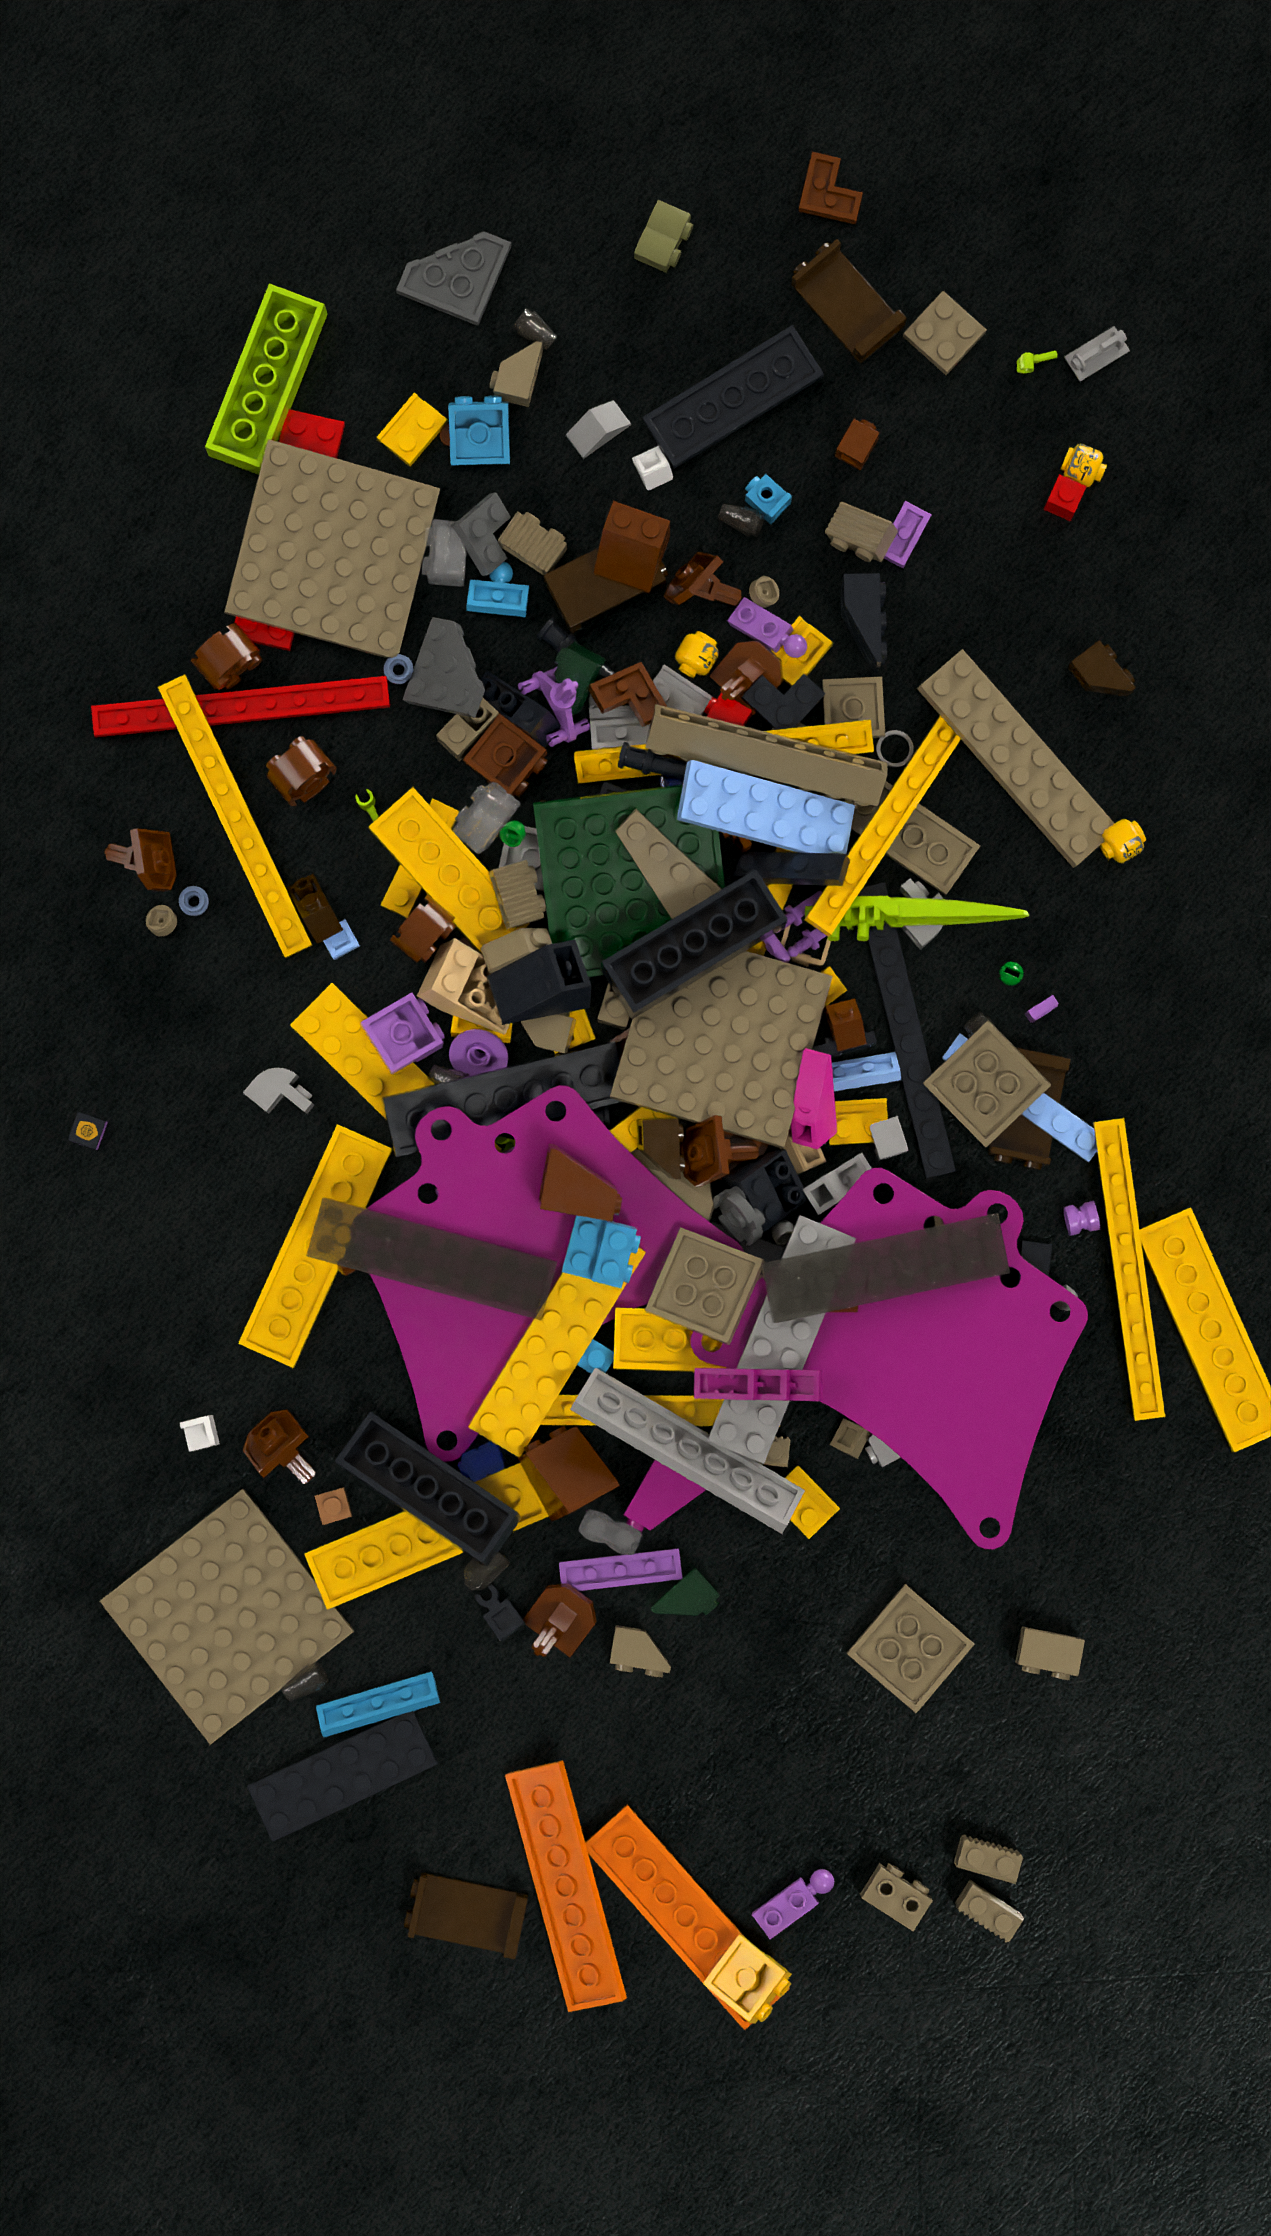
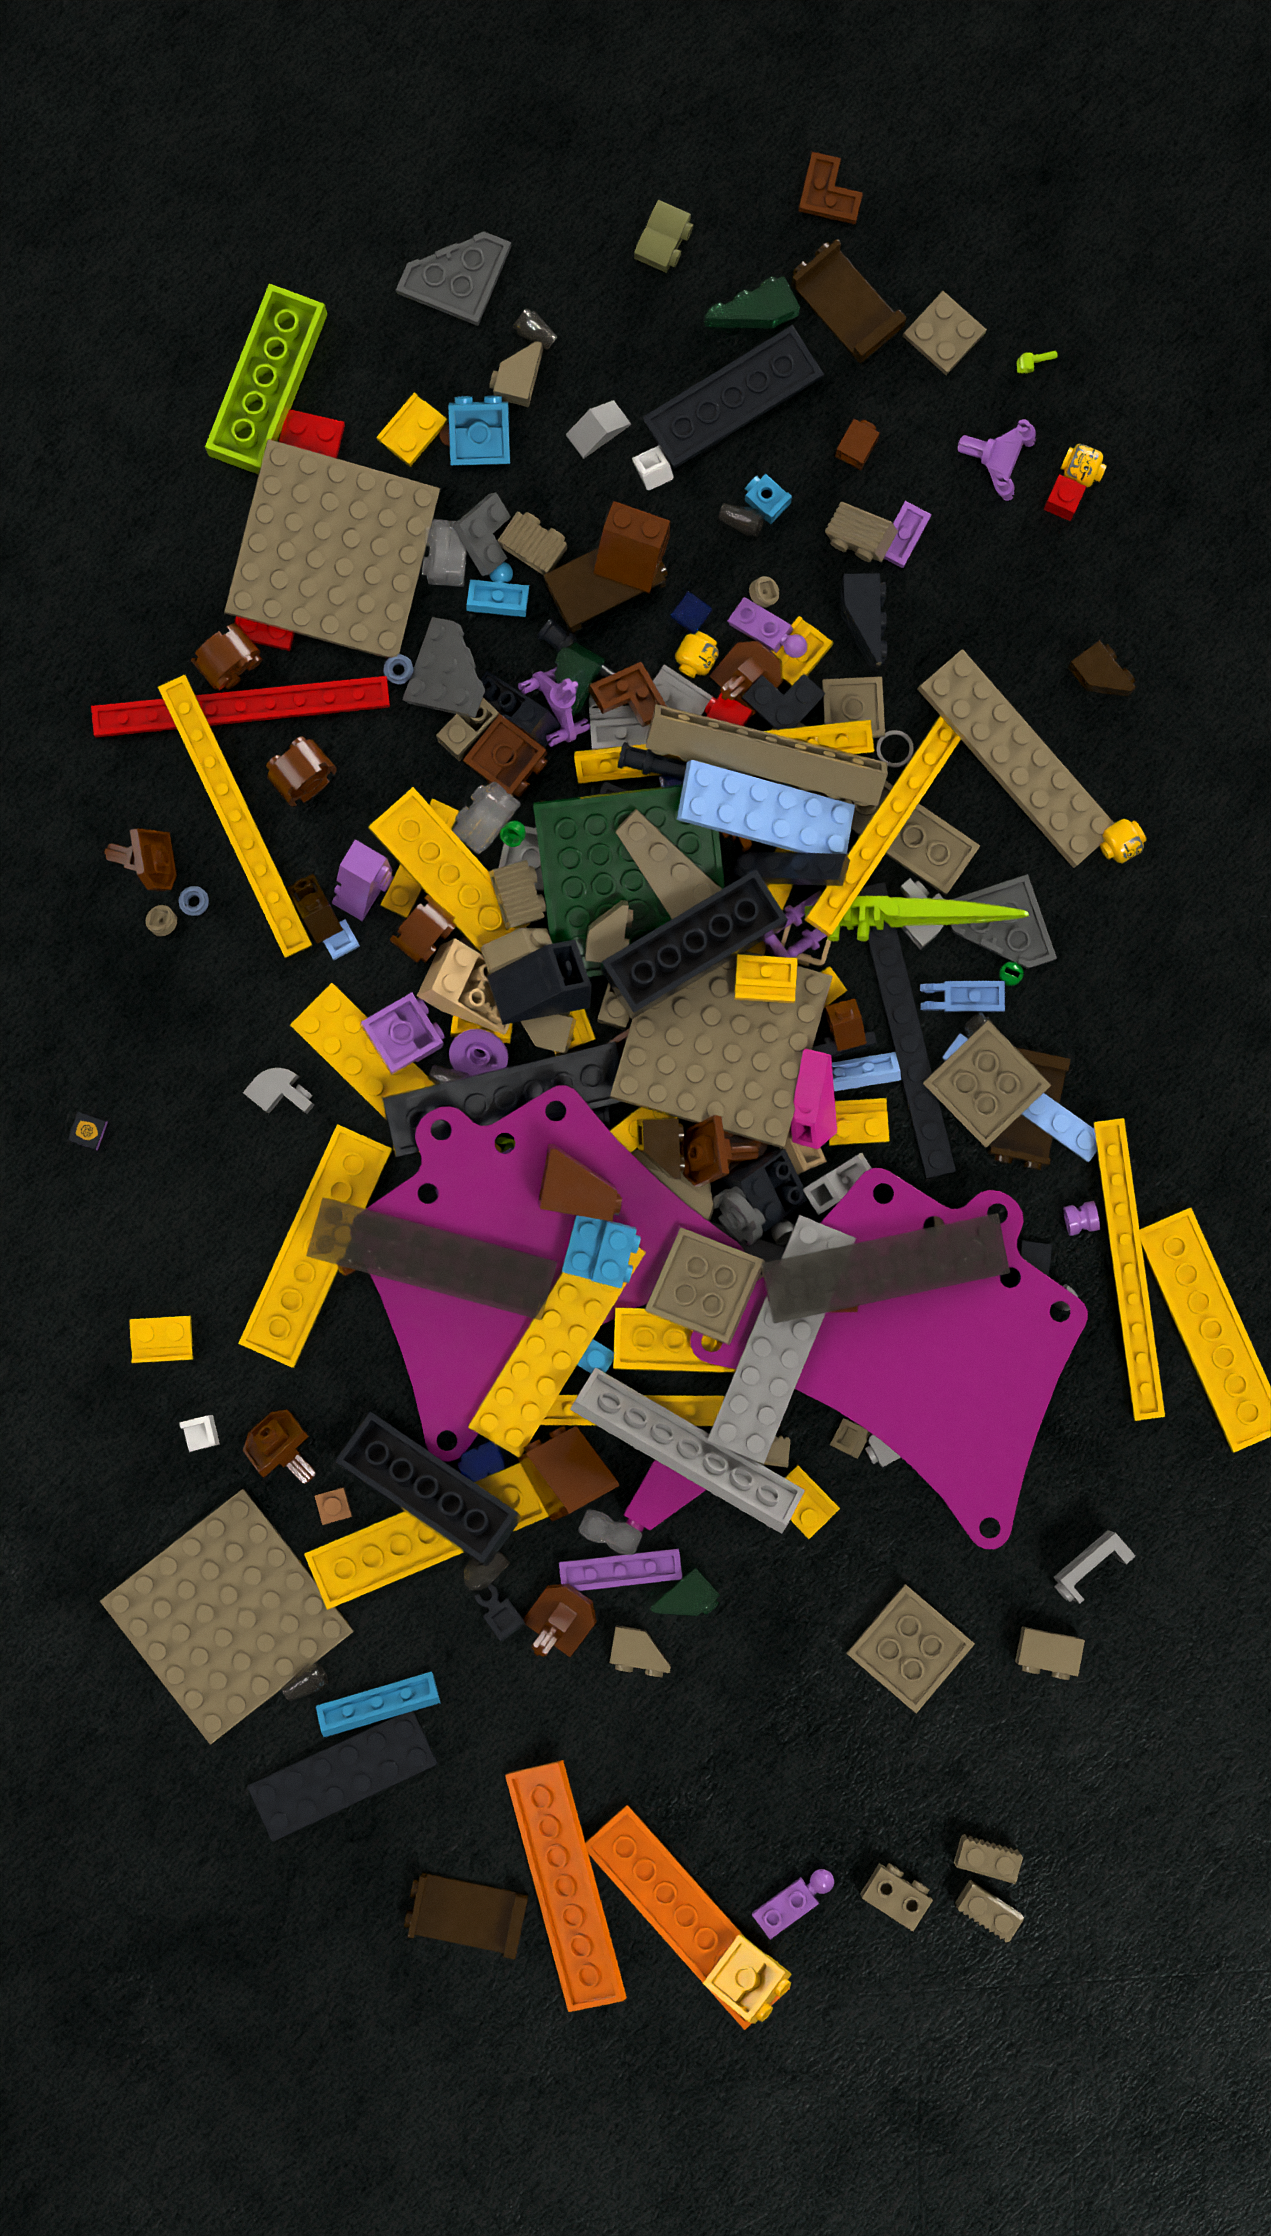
lime hand [356,789,379,822] -> none
reddish brown piece [664,552,742,606] -> none
magenta slope [694,1368,822,1401] -> none
light grey panel [869,1116,909,1161] -> none
medium lavender tile [1025,995,1059,1023] -> none
light grey hinge [1064,326,1130,381] -> none
none -> yellow plate [130,1316,193,1363]
none -> medium lavender wedge [332,840,394,921]
none -> dark tan slope [584,900,633,962]
none -> clear blue plate [671,592,712,634]
none -> clear green slope [704,276,800,328]
none -> yellow plate [734,954,797,1003]
none -> medium blue hinge [920,981,1005,1012]
none -> dark grey plate [950,874,1057,969]
none -> medium lavender axle [958,419,1036,501]
none -> light grey panel [1054,1530,1135,1604]

